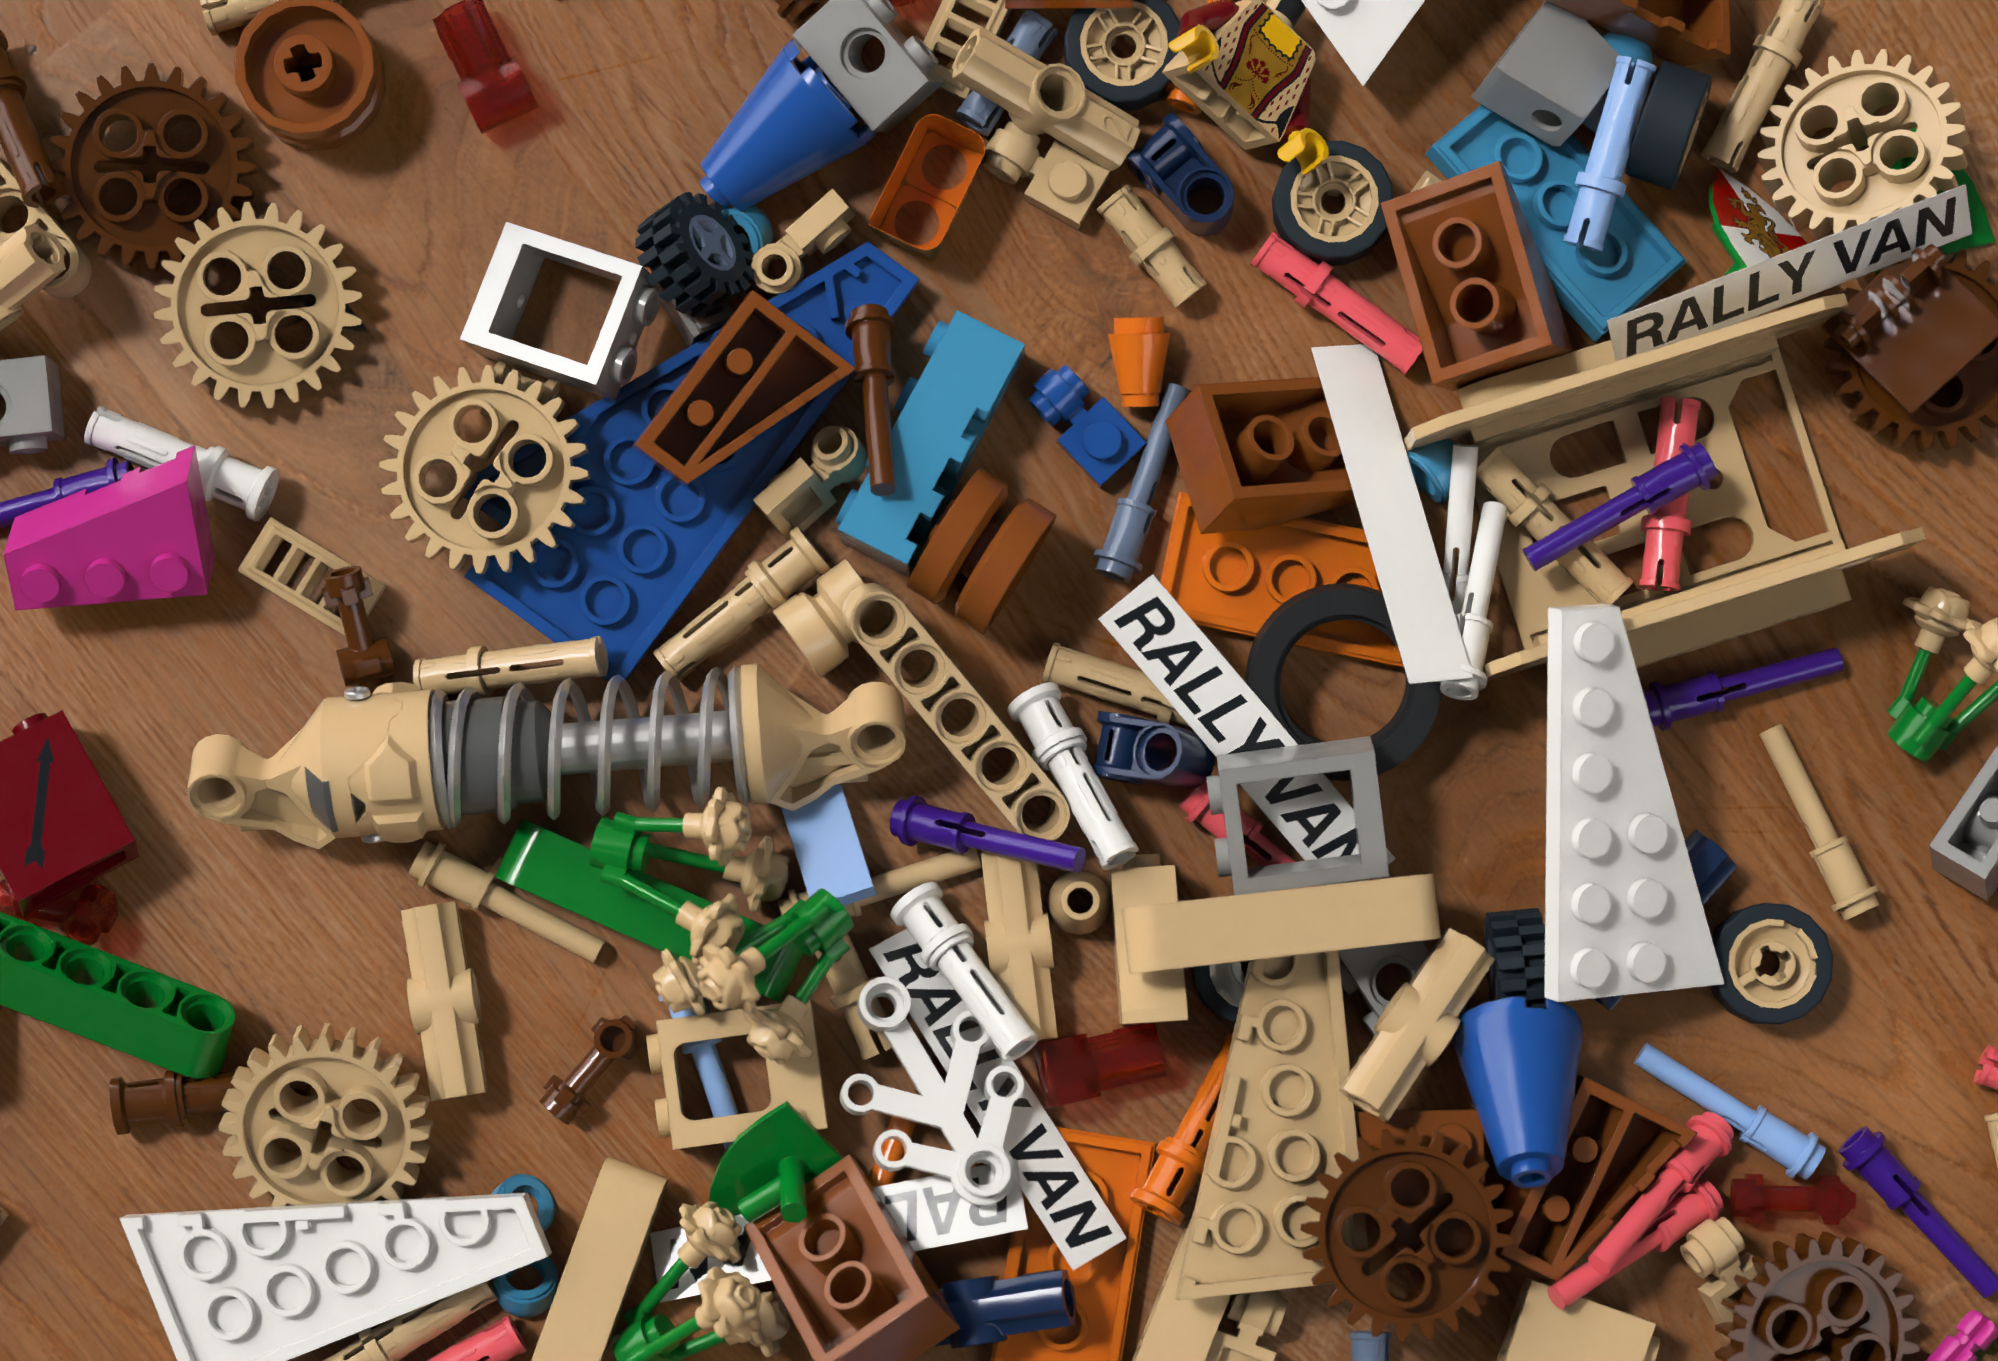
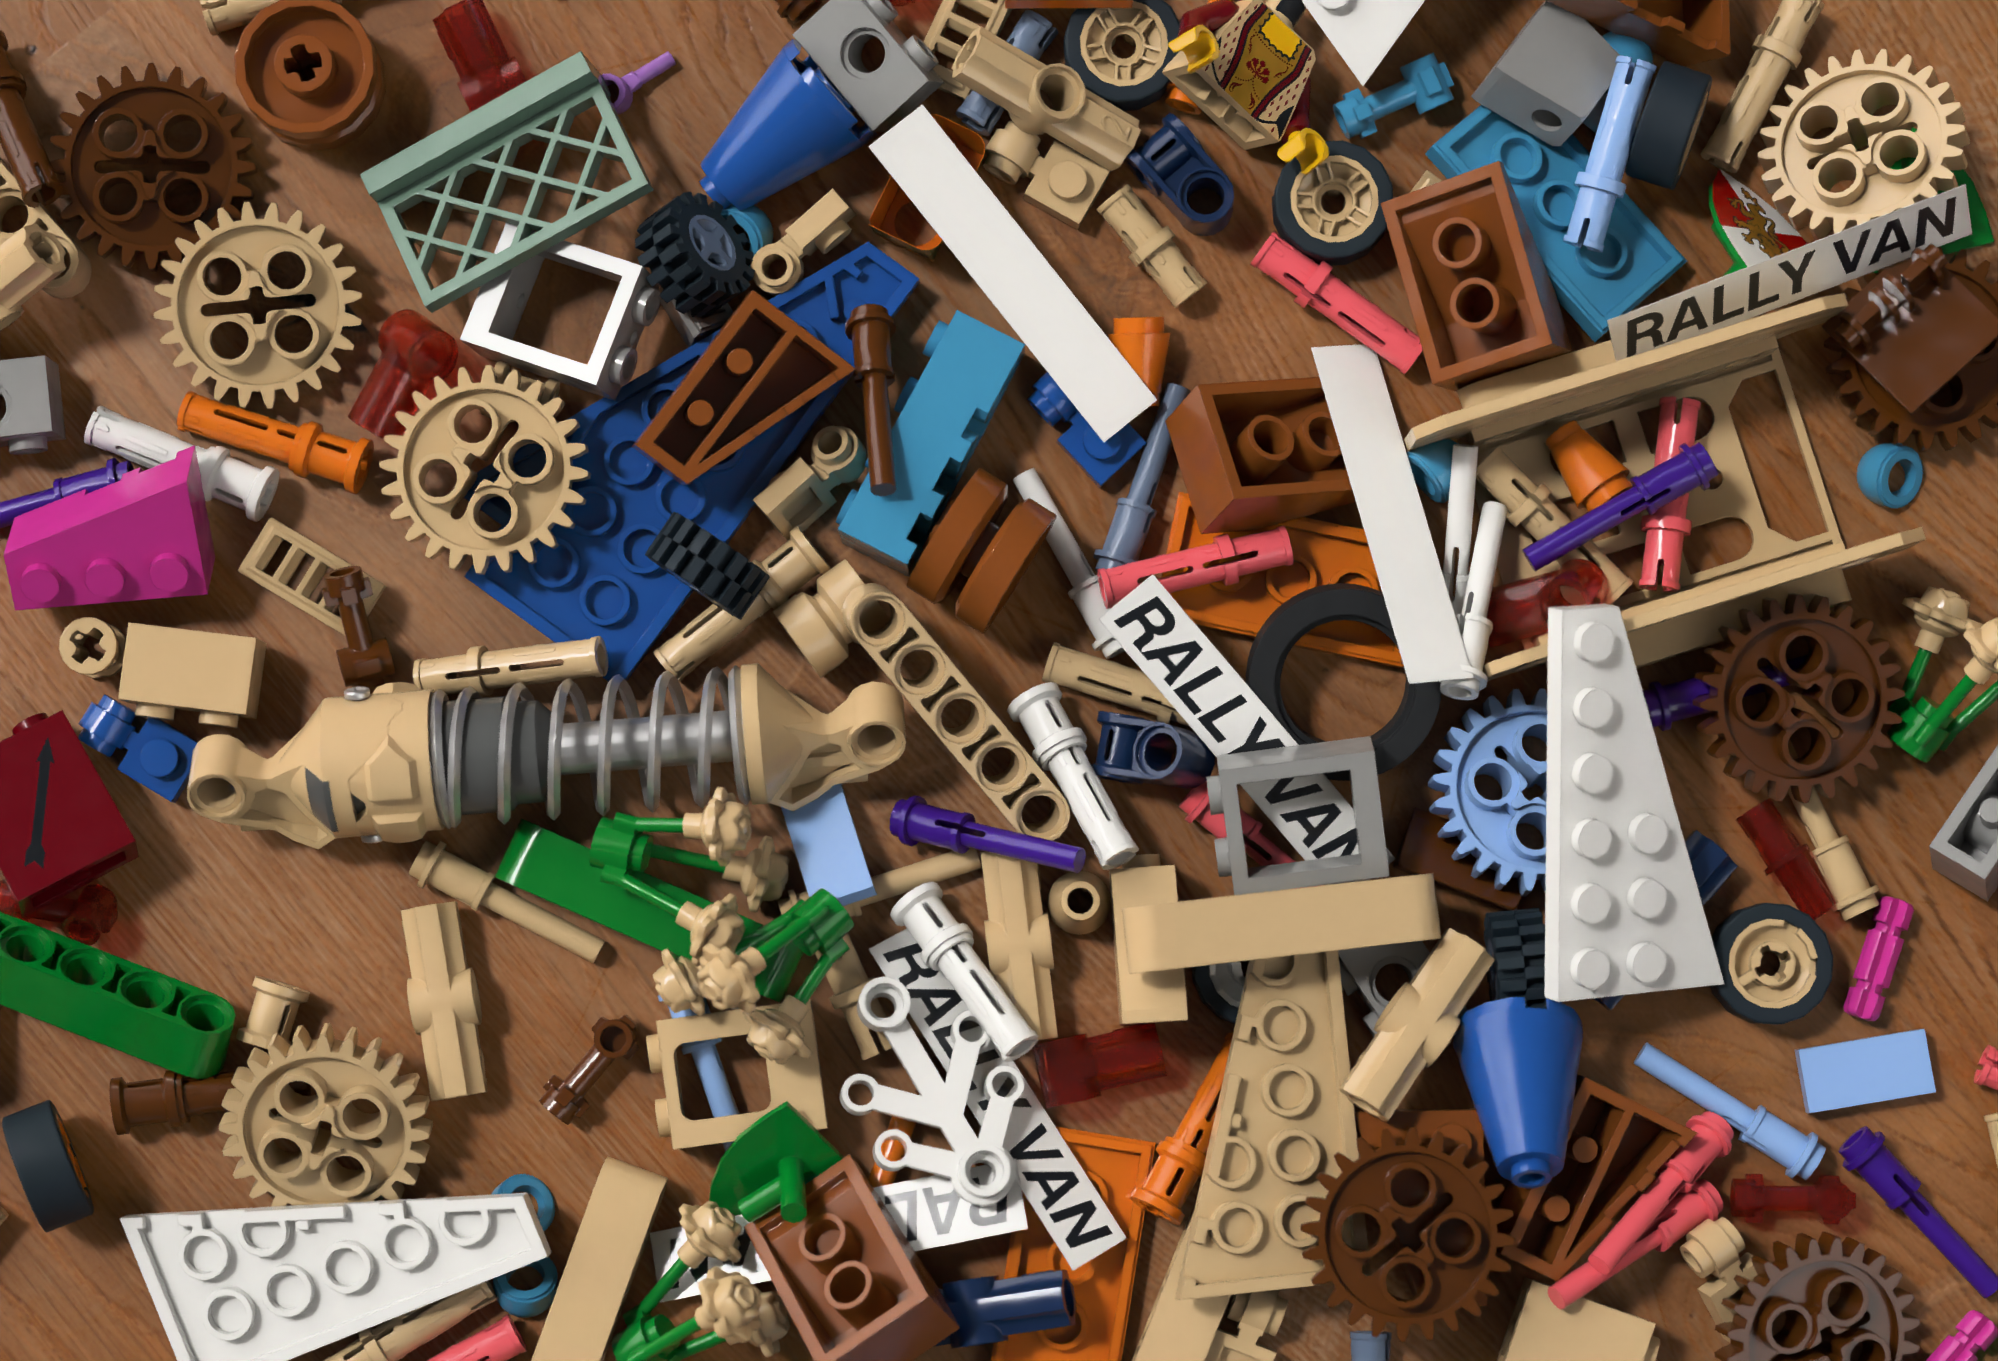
none -> black wheel [2,1100,94,1232]
none -> tan bush [59,617,126,679]
none -> blue plate [78,694,198,803]
none -> tan brick [118,622,267,728]
none -> orange pin [177,391,374,494]
none -> tan bush [236,976,310,1049]
none -> clear red piece [348,309,458,439]
none -> sand green fence [360,51,654,313]
none -> medium lavender hand [602,51,676,114]
none -> black wheel [645,512,770,619]
none -> white sticker [868,104,1157,442]
none -> white pin [1013,468,1125,659]
none -> coral pin [1097,526,1293,609]
none -> dark azure bar [1333,53,1454,139]
none -> reddish brown slope [1393,807,1522,911]
none -> light blue gear [1428,688,1547,897]
none -> clear red piece [1487,559,1609,648]
none -> orange cone [1545,420,1633,512]
none -> reddish brown gear [1692,593,1905,803]
none -> clear red axle [1735,798,1835,920]
none -> light blue tile [1794,1029,1936,1113]
none -> dark pink axle [1843,896,1914,1021]
none -> dark azure piece [1856,443,1923,509]

